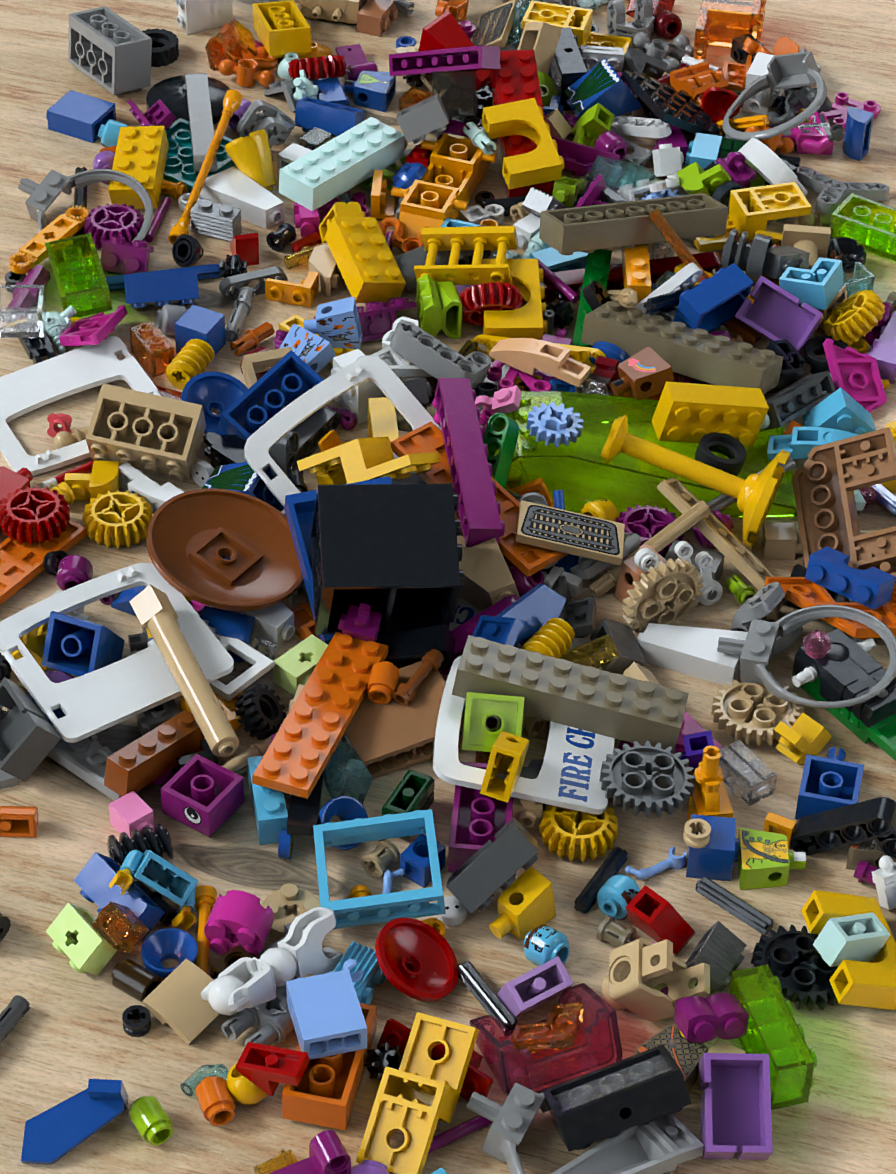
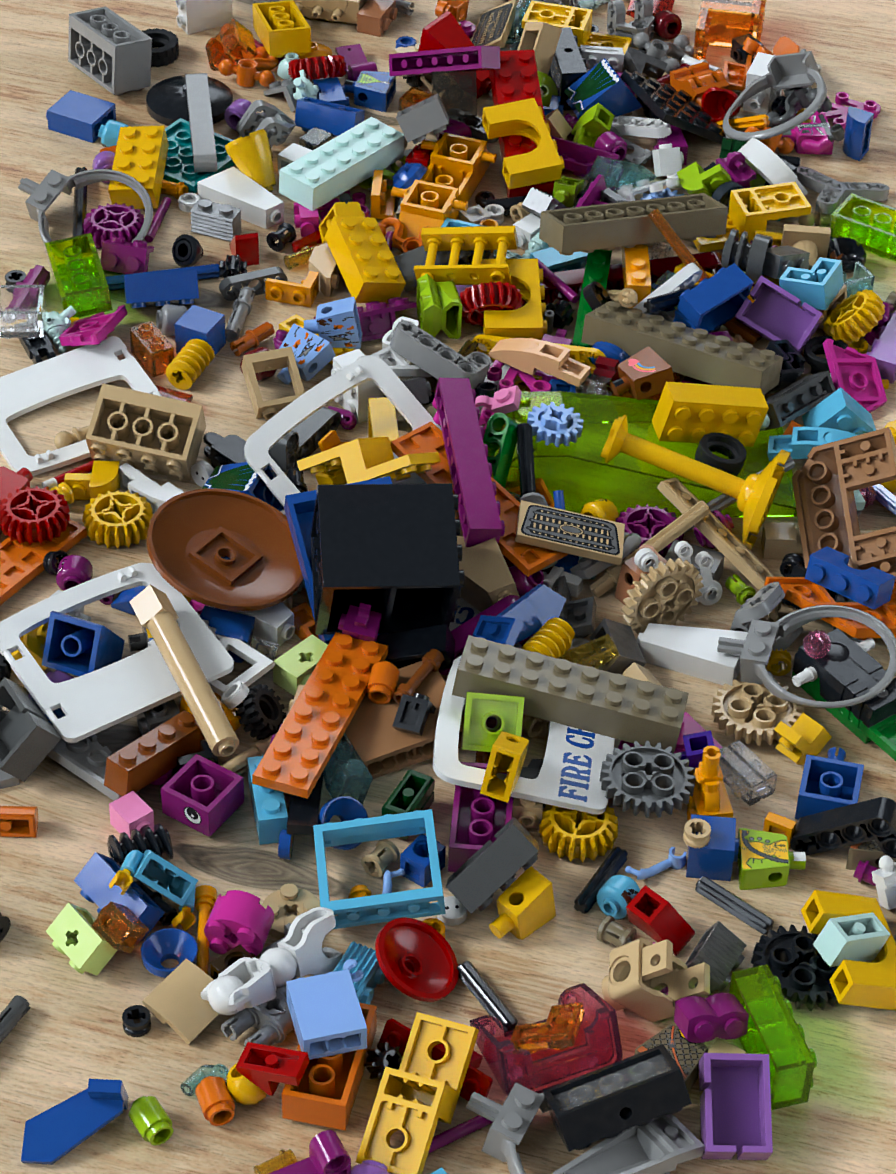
light orange piece [9,205,89,274] -> none
coral plate [47,413,72,437] -> none
dark brown brick [111,959,161,1002] -> none
magenta bracket [128,99,176,130] -> none
light orange hose [168,90,243,245] -> none
blue dish [181,372,248,438] -> none
blue brick [219,350,324,441] -> none
light aqua pin [463,122,496,155] -> none
black axle [473,86,493,119] -> none
lavender brick [497,956,574,1019] -> none
medium azure head [524,925,570,966] -> none
medium azure brick [685,132,722,169] -> none
none -> white tile [221,681,249,709]
none -> black bracket [392,693,436,736]
none -> black axle [516,423,536,497]
none -> yellow bush [767,649,792,676]
none -> black bush [780,553,805,577]

